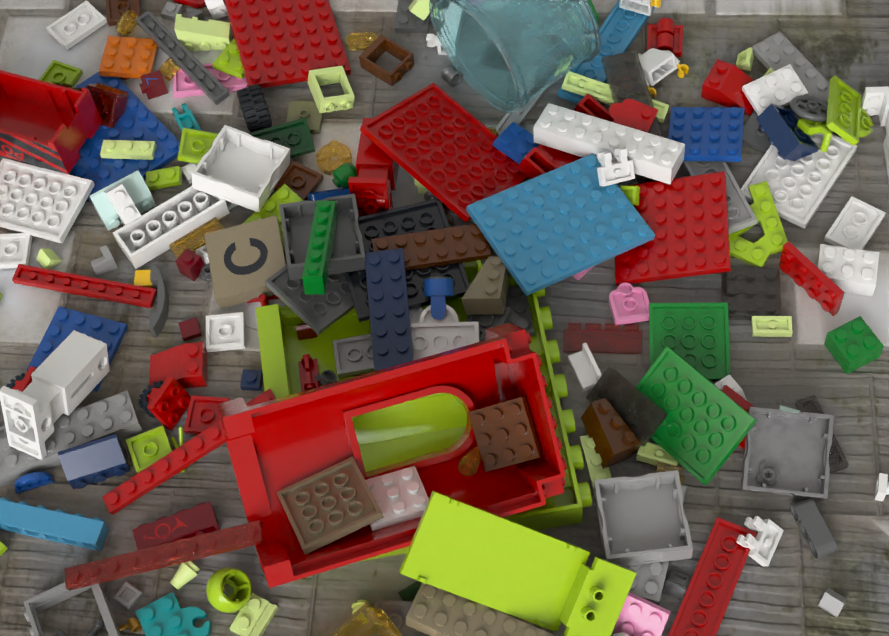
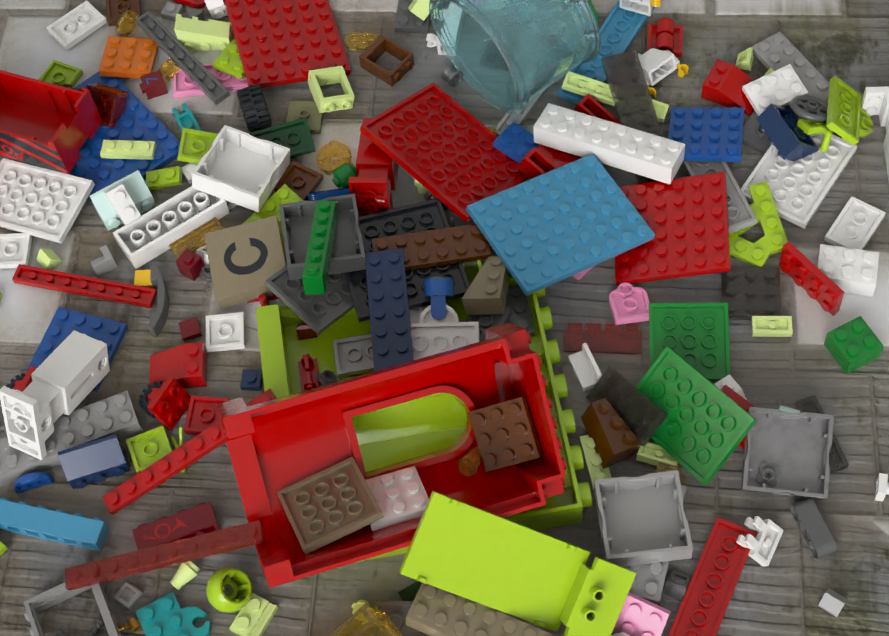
white plate [597,148,635,187] -> none
red plate [609,99,658,133] -> none
lime plate [620,186,640,206] -> none

